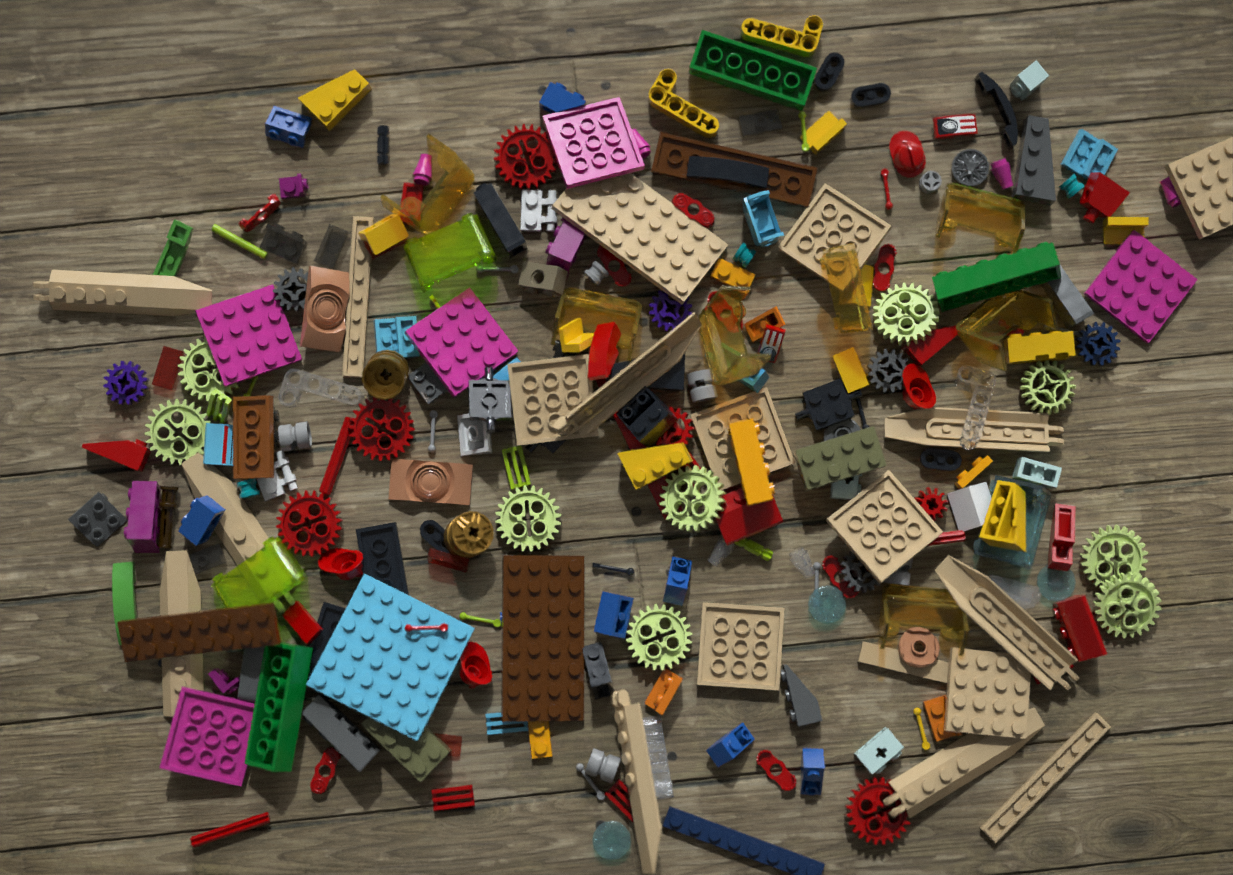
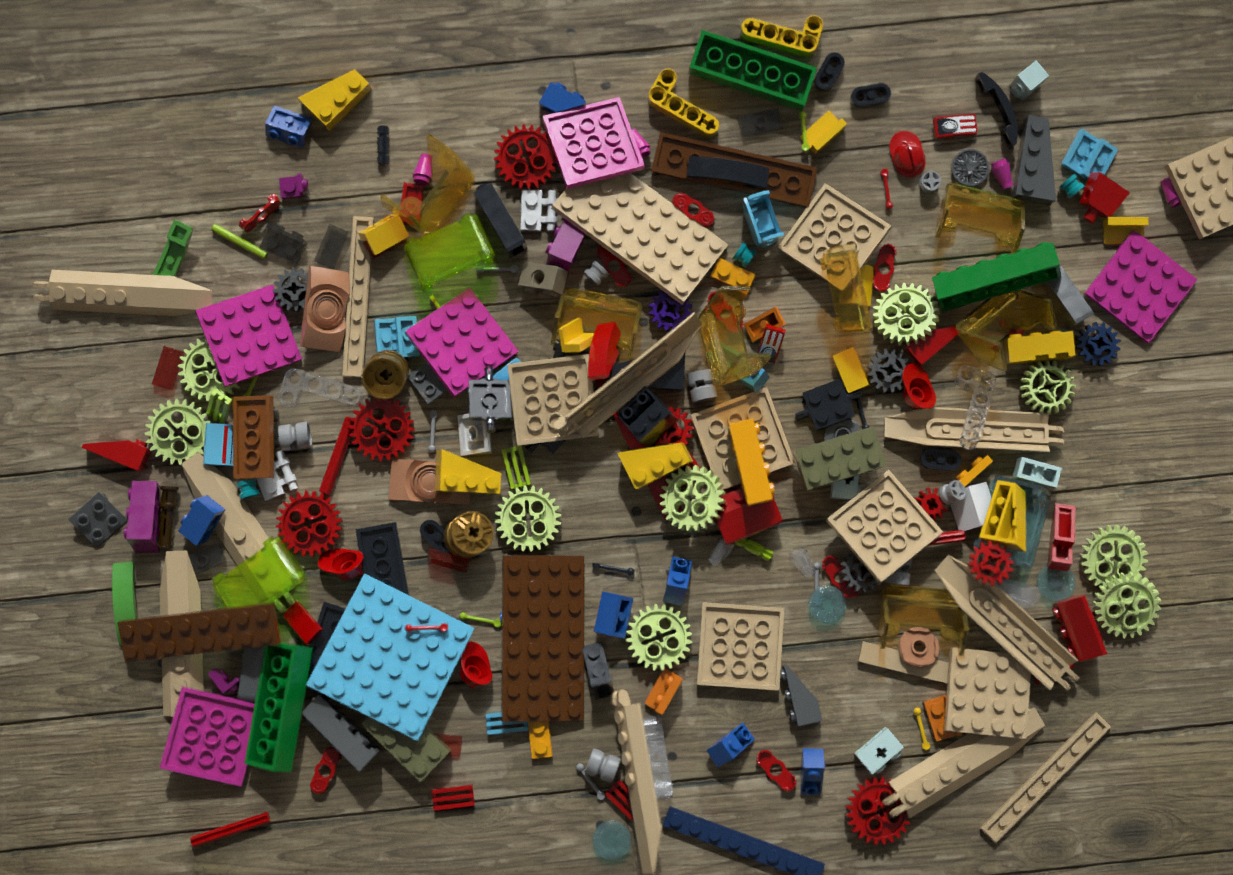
dark purple gear [103,361,149,405] -> none
none -> yellow wedge [435,449,501,495]
none -> light grey wheel [939,480,966,505]
none -> red gear [968,541,1014,587]

